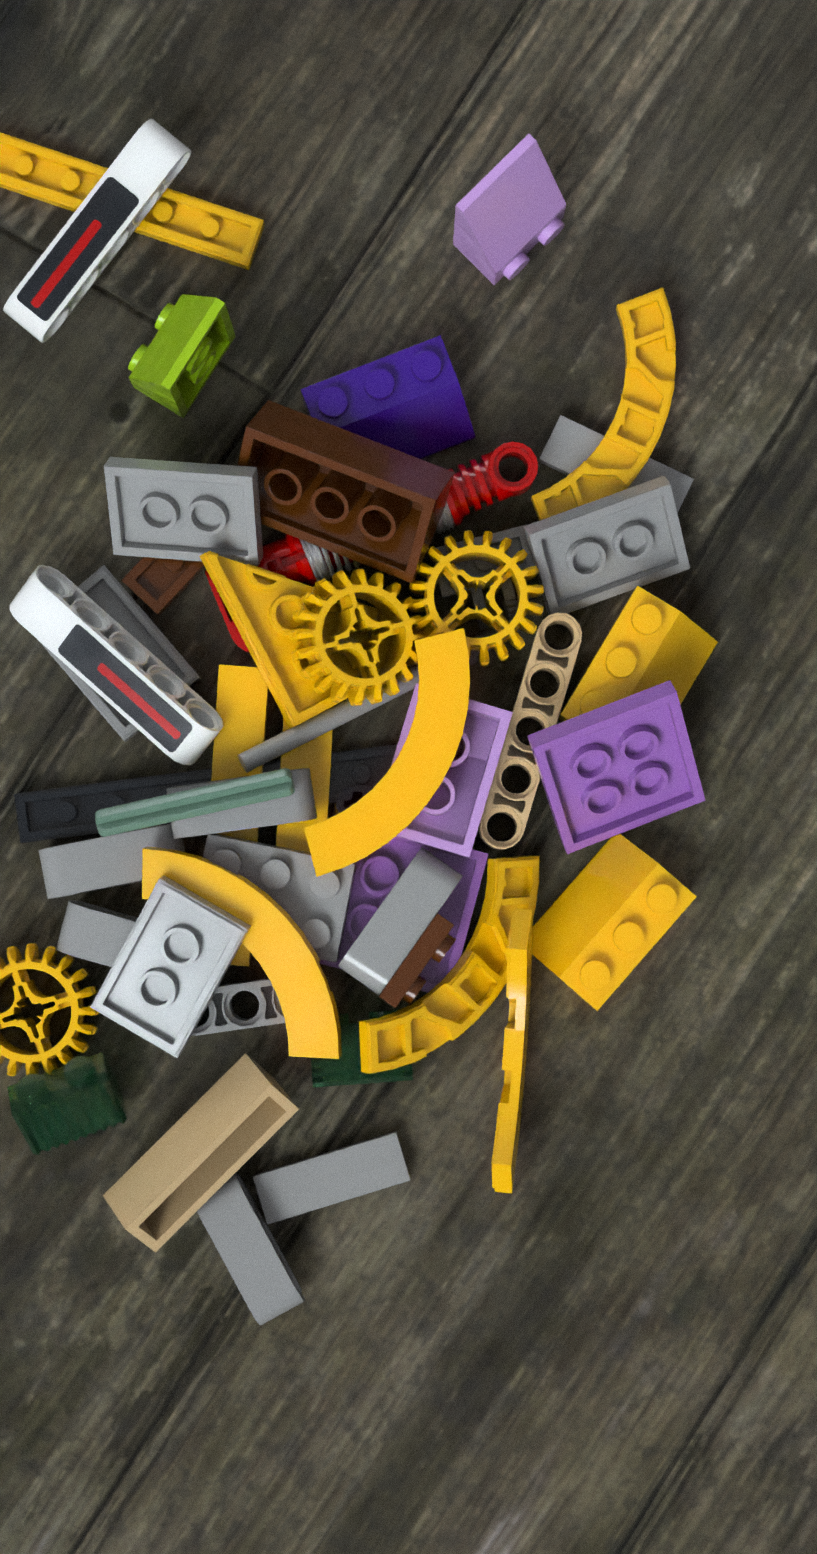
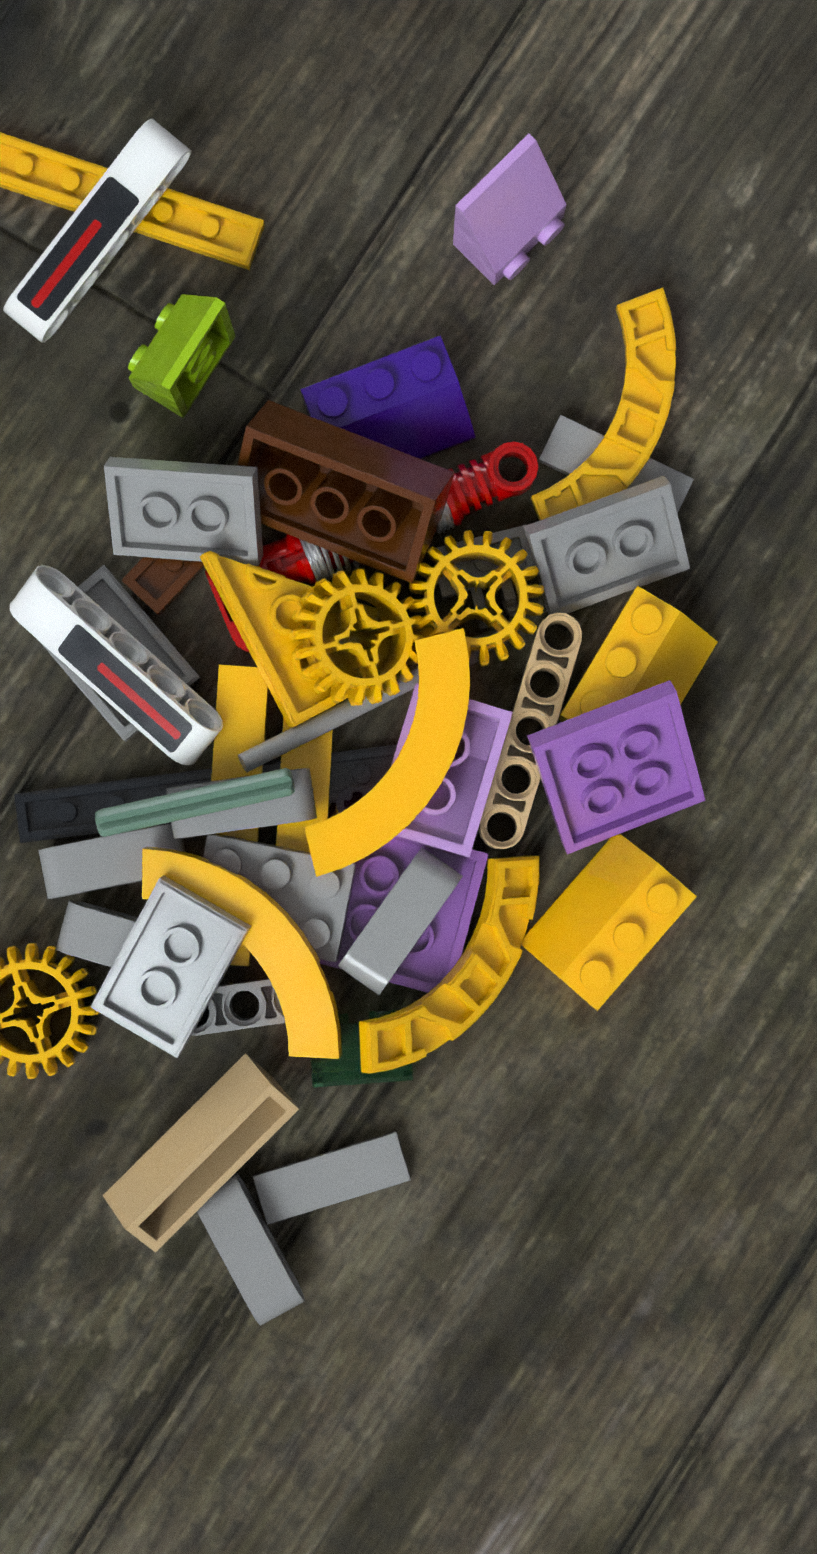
clear green brick [7,1052,127,1155] -> none
reddish brown plate [379,913,456,1008] -> none
yellow tile [491,909,533,1193] -> none

